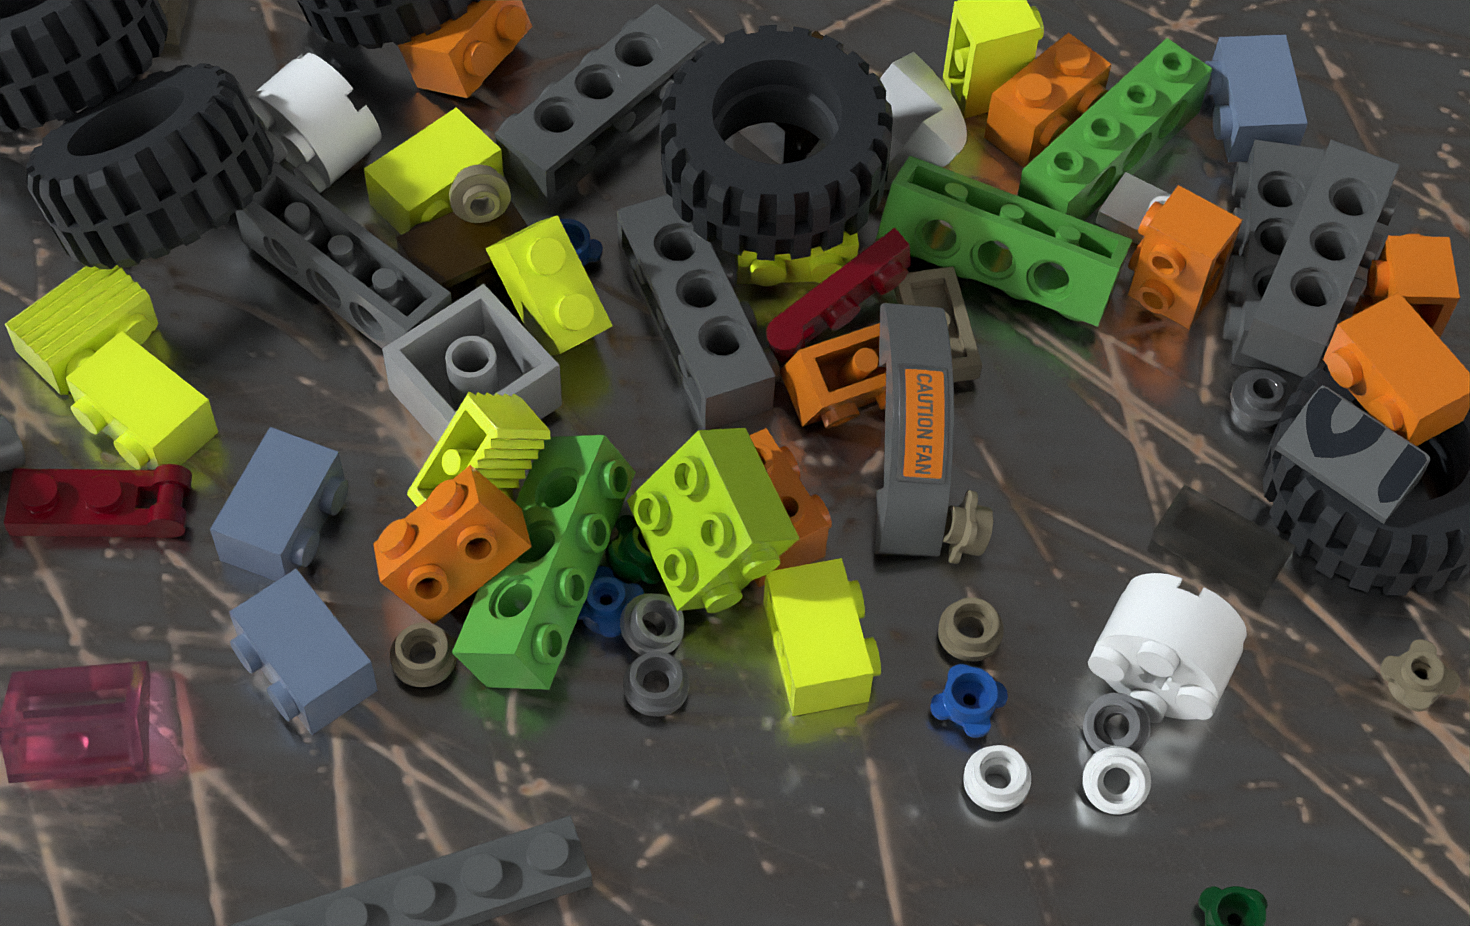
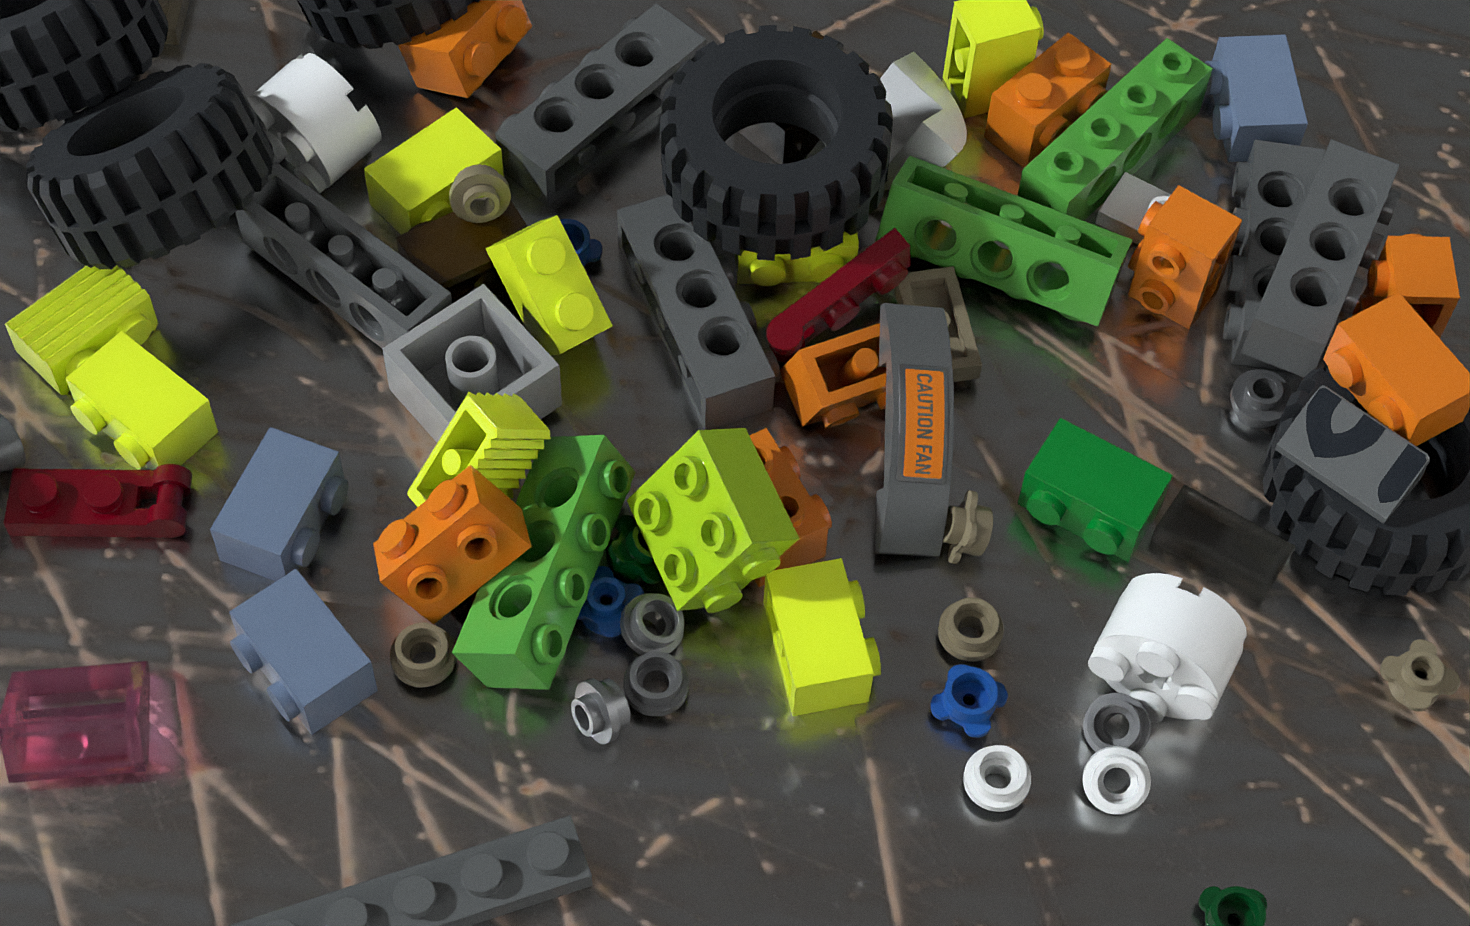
none -> flat silver plate [571,678,630,744]
none -> green brick [1017,418,1173,562]

